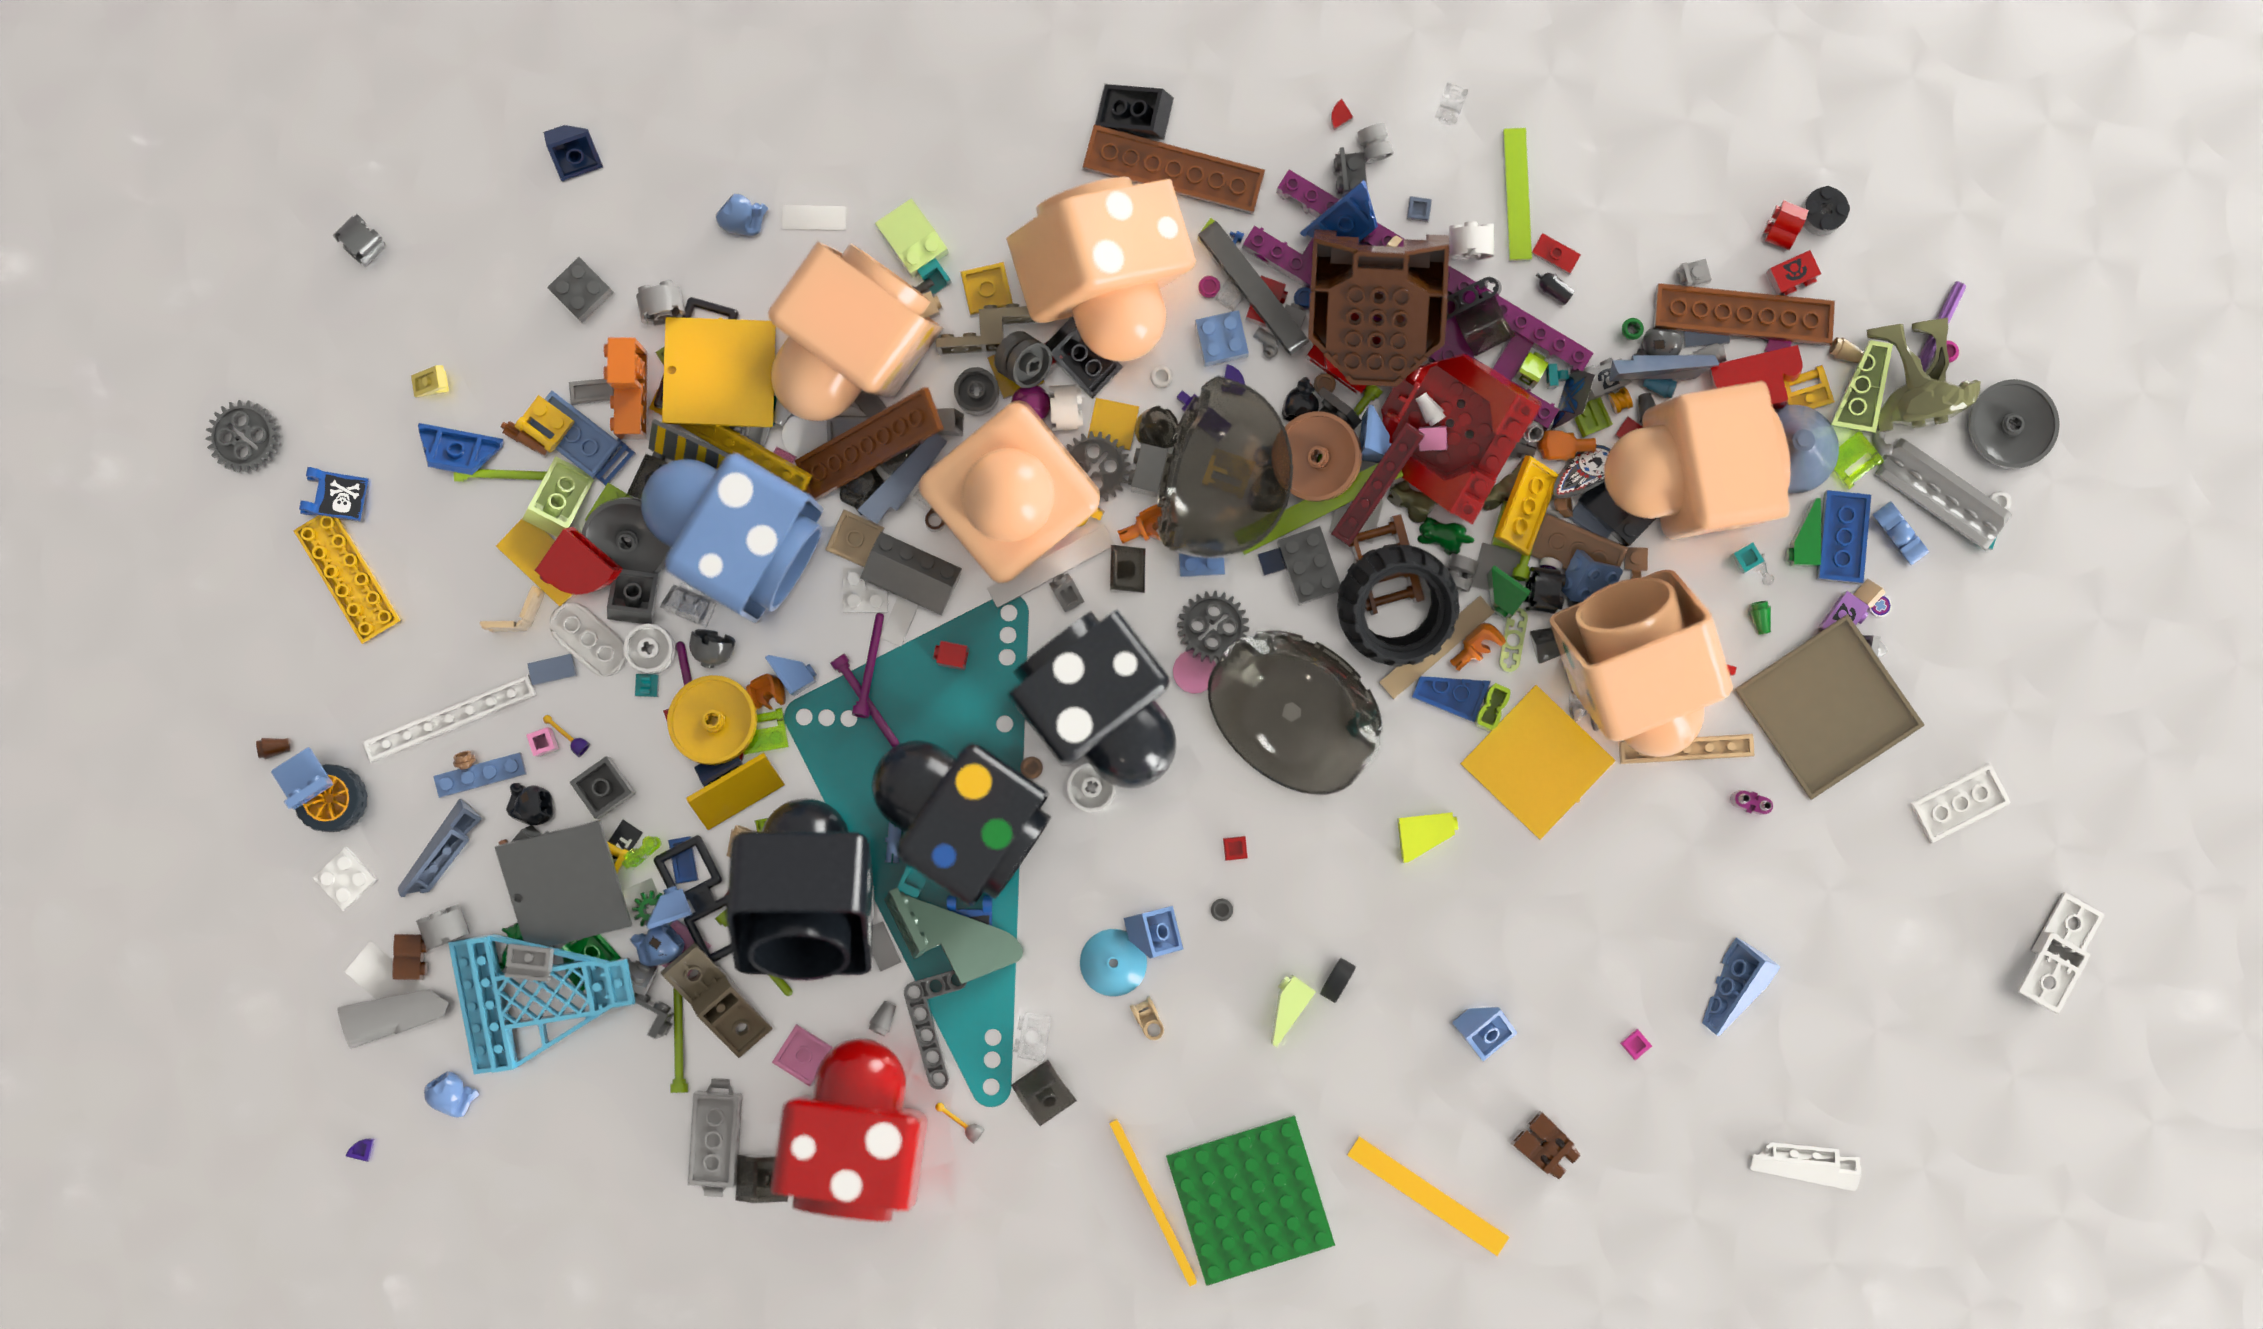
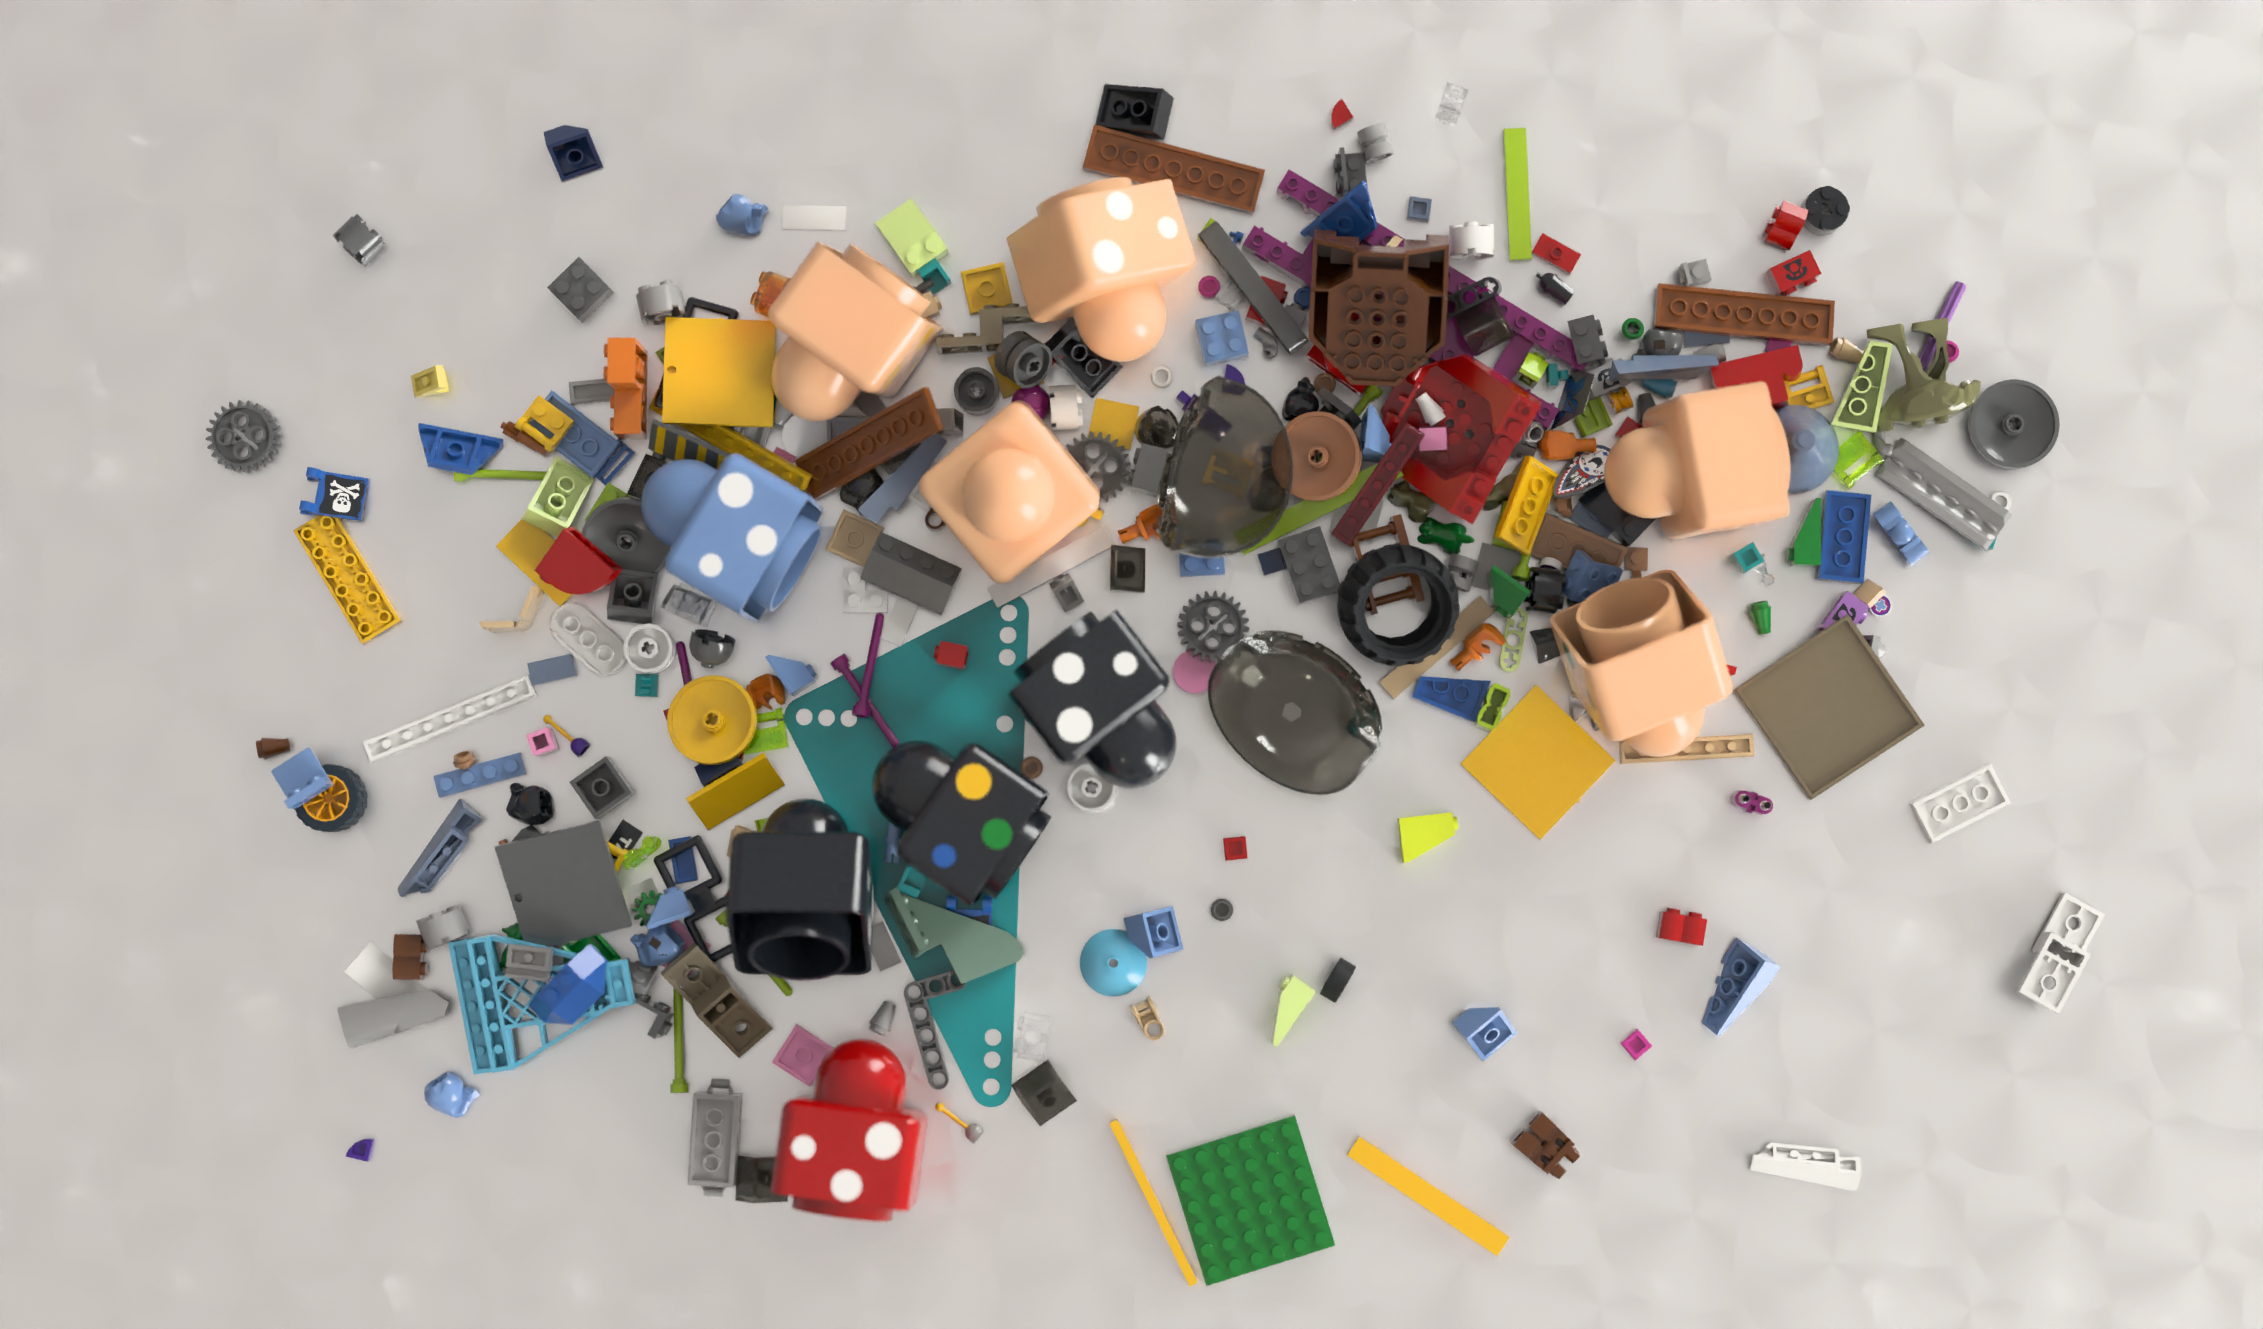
white plate [312,847,377,911] -> none
none -> blue wedge [529,944,607,1025]
none -> clear orange brick [750,271,791,317]
none -> dark grey bracket [1567,314,1608,365]
none -> red brick [1656,908,1707,946]

